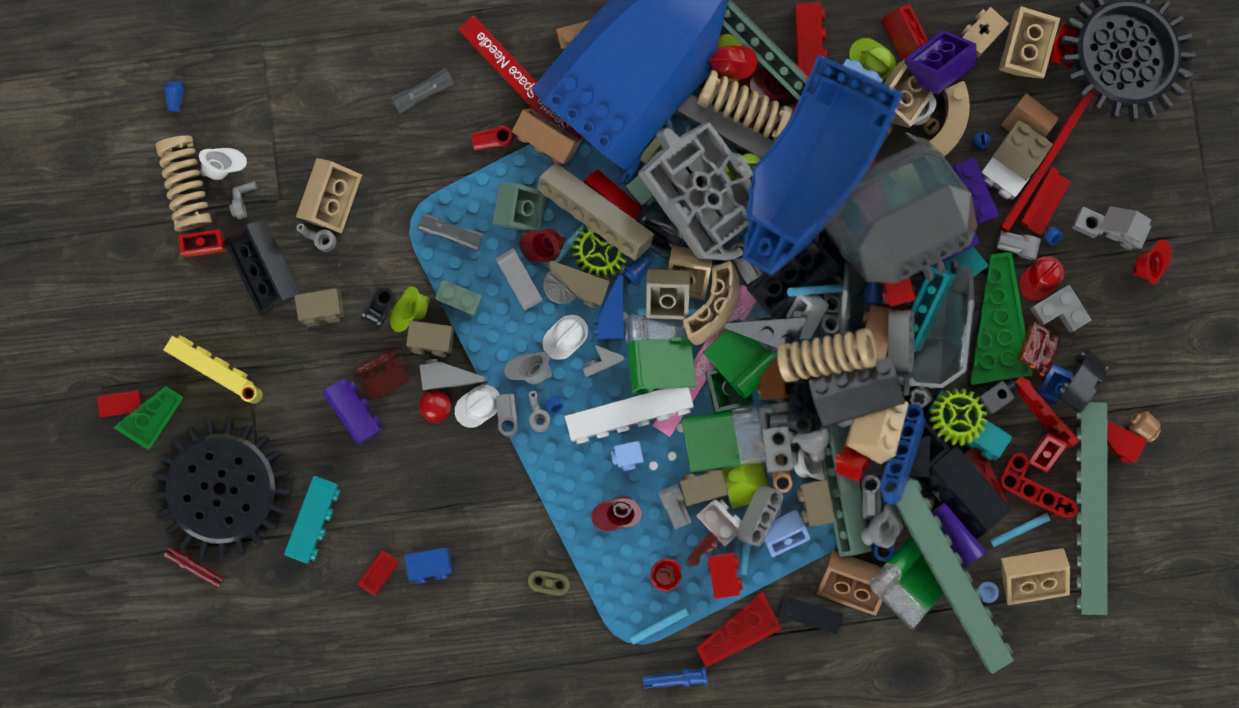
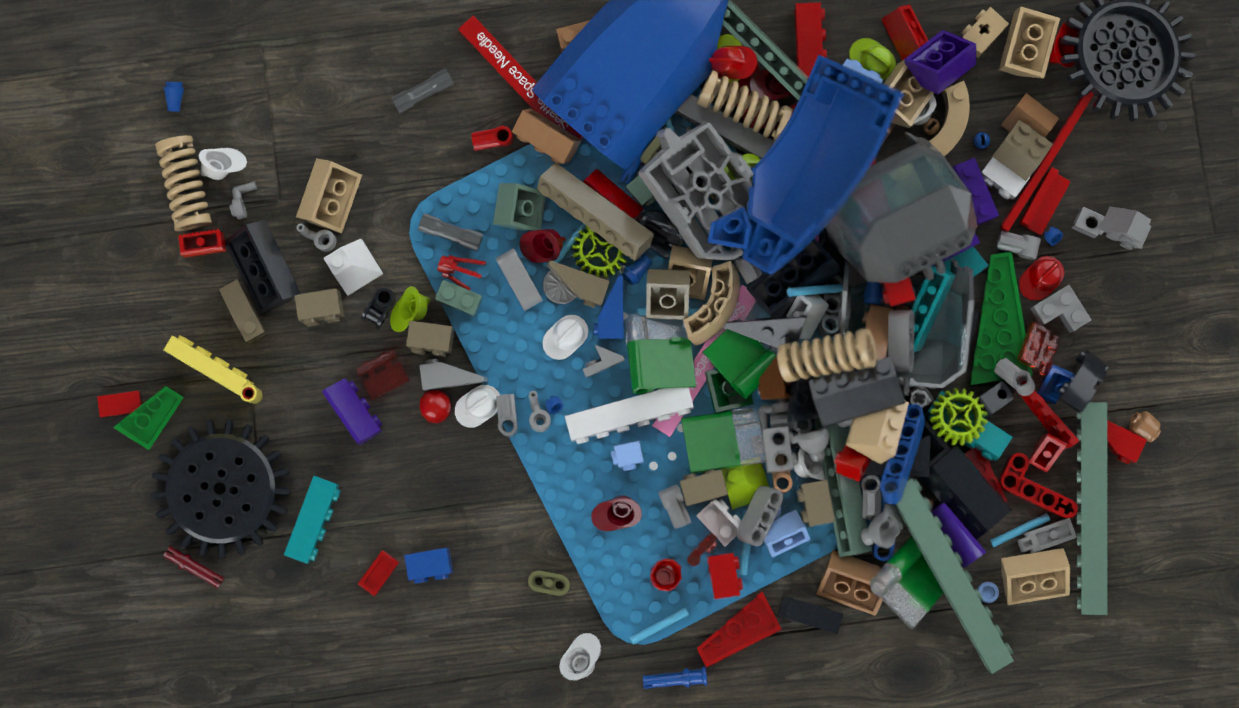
light grey piece [504,352,552,385] -> none
red piece [1133,239,1171,285] -> none
none -> dark tan slope [219,279,268,344]
none -> white slope [324,239,383,296]
none -> red plant [437,255,486,291]
none -> white piece [559,633,601,680]
none -> blue slope [708,207,752,250]
none -> light grey piece [994,358,1035,396]
none -> light grey hinge [1017,518,1077,553]

